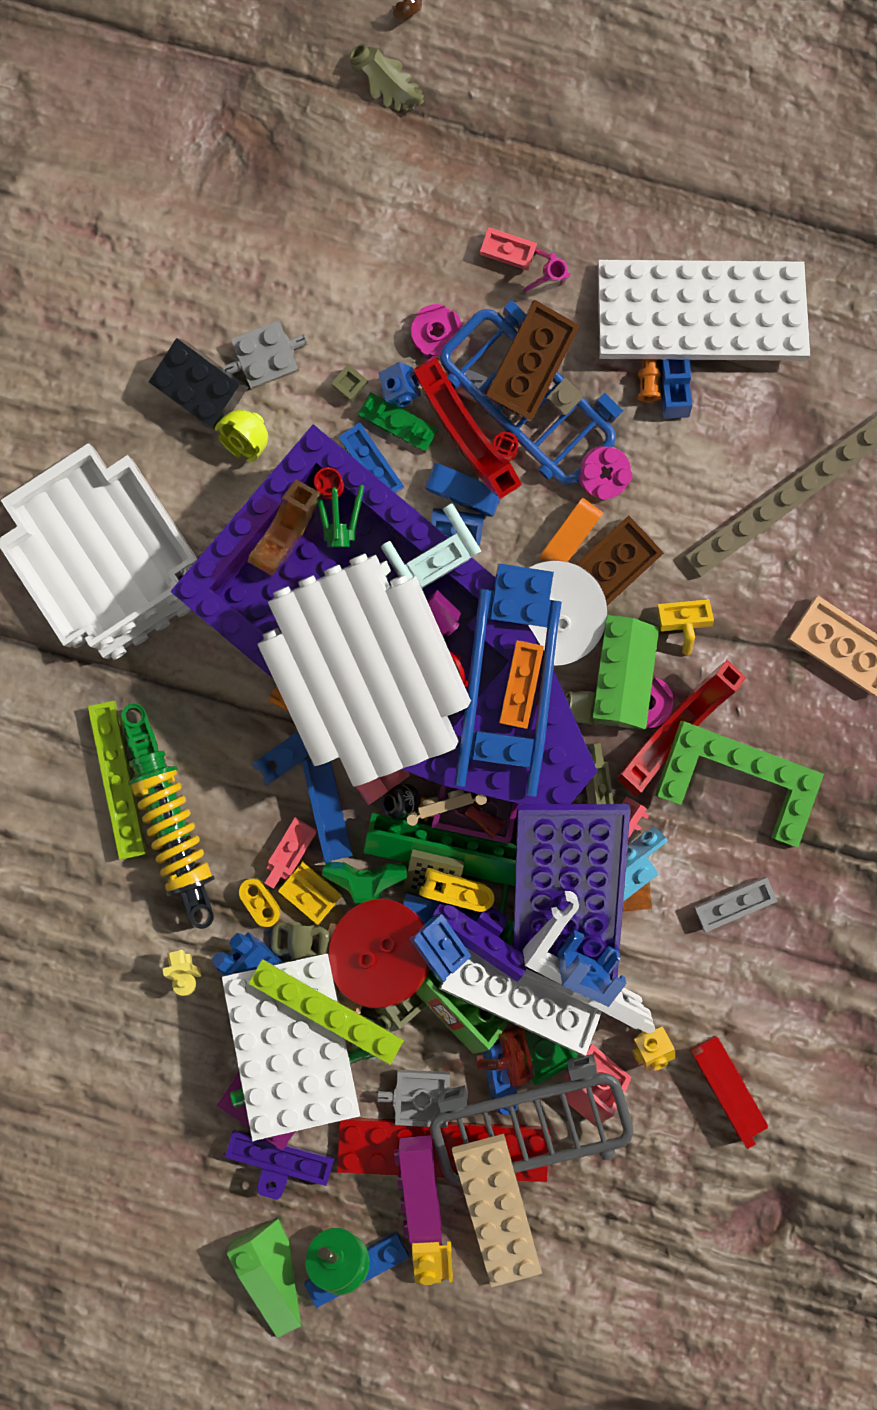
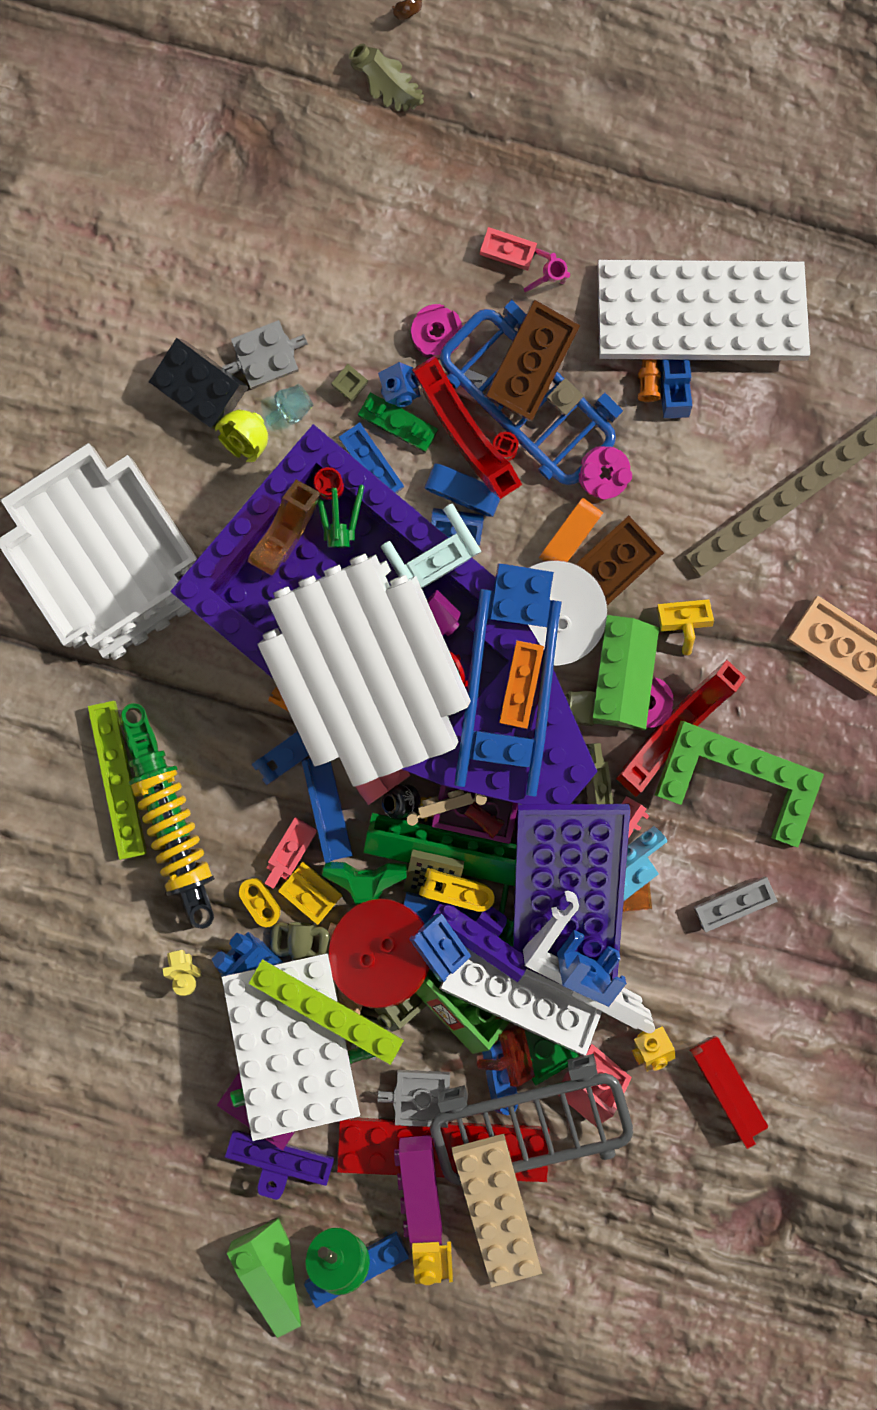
none -> clear light blue piece [265,383,314,426]

